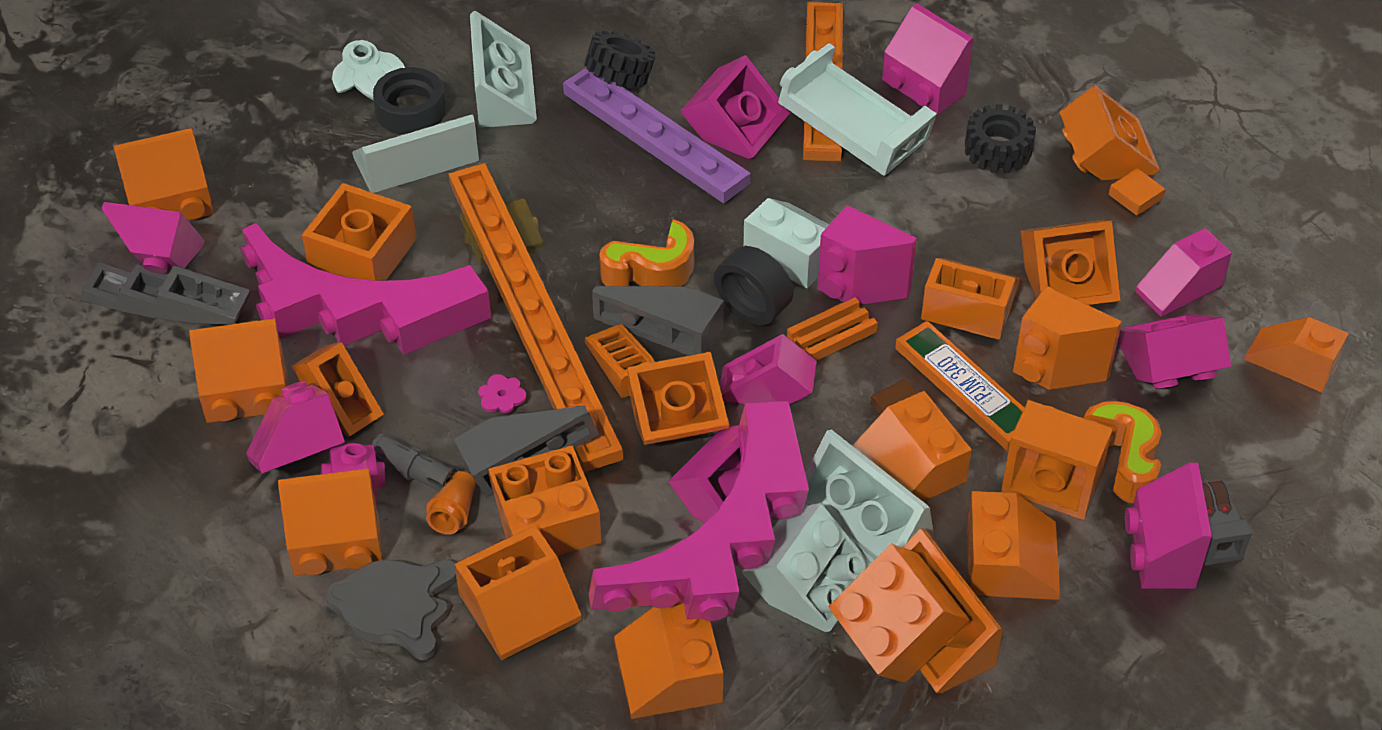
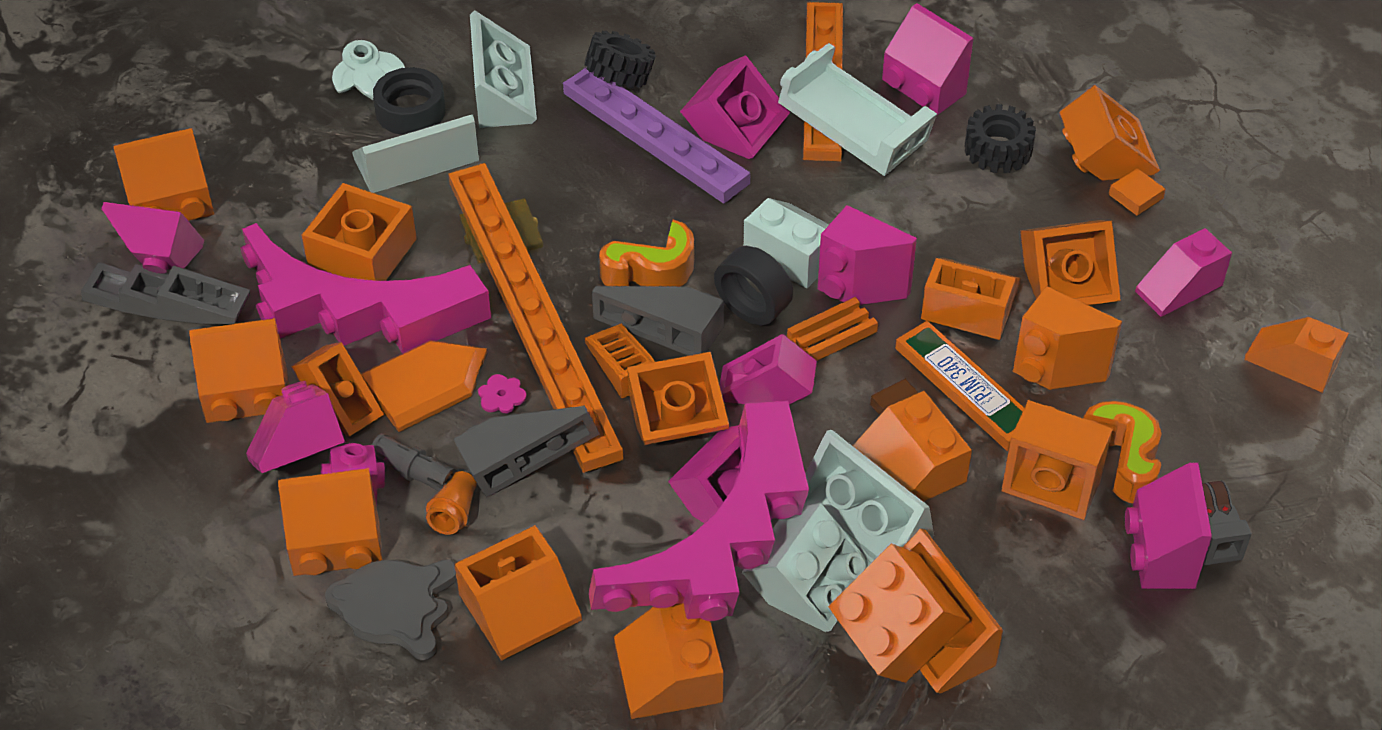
orange slope [488,445,602,556] -> none
orange slope [967,491,1060,600] -> none
dark pink slope [1118,314,1232,388] -> none
none -> orange tile [360,340,487,432]

